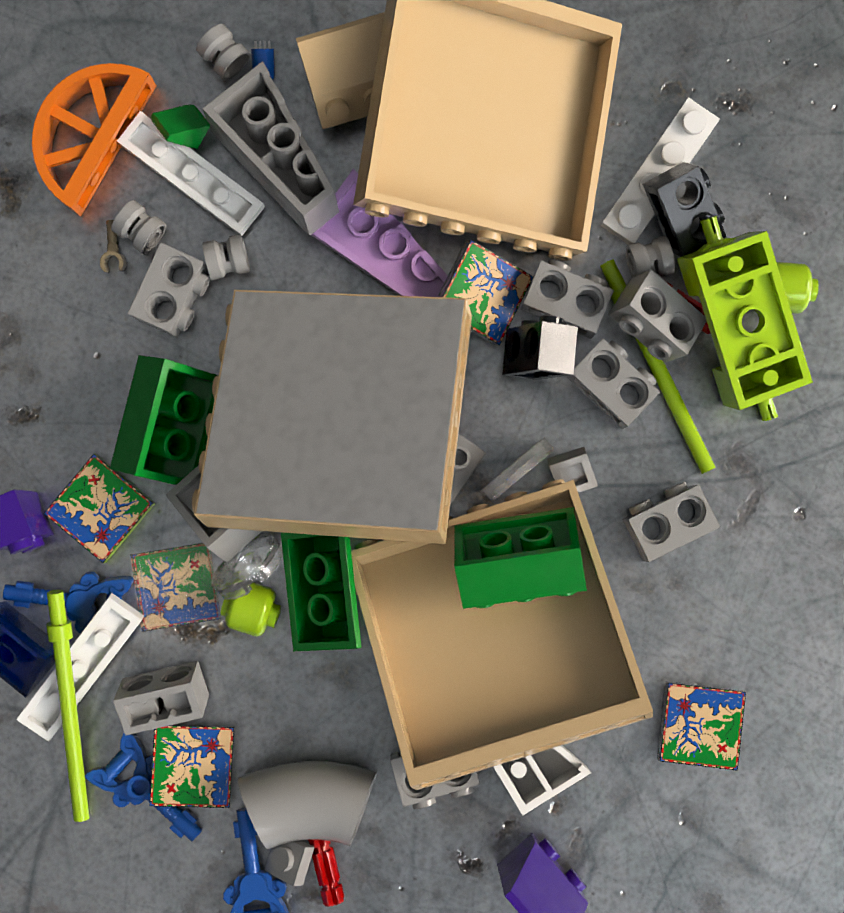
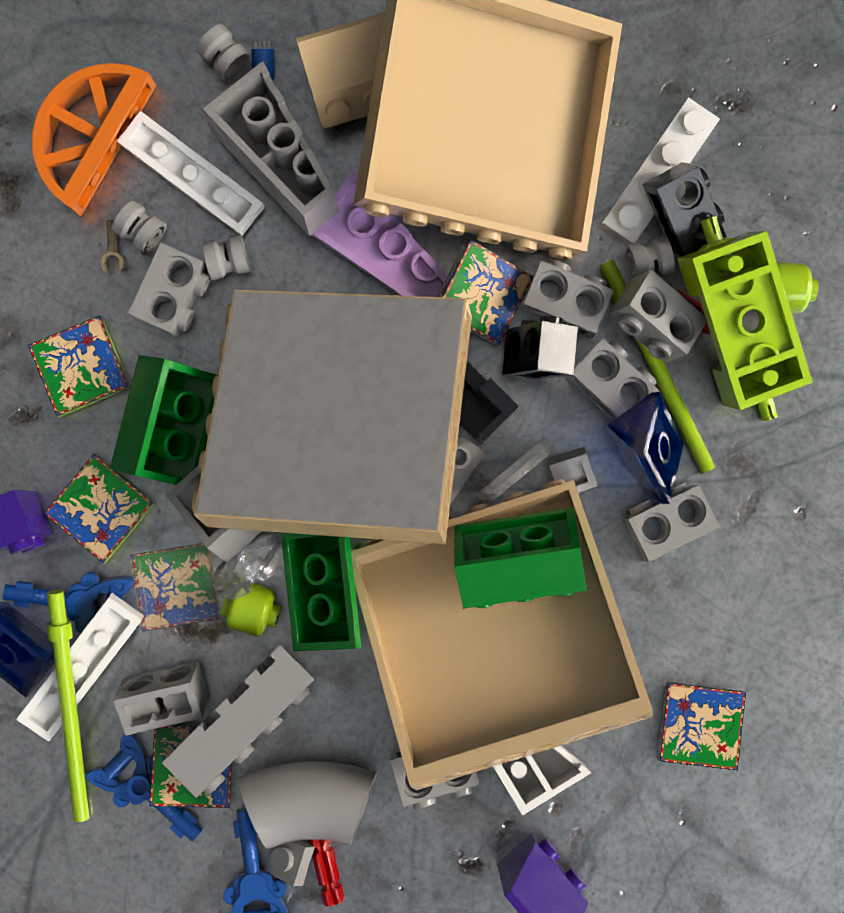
green slope [150,104,210,149] -> none
none -> tile [28,315,131,417]
none -> light grey wedge [162,645,315,798]
none -> black panel [459,361,519,446]
none -> clear blue slope [606,392,684,504]

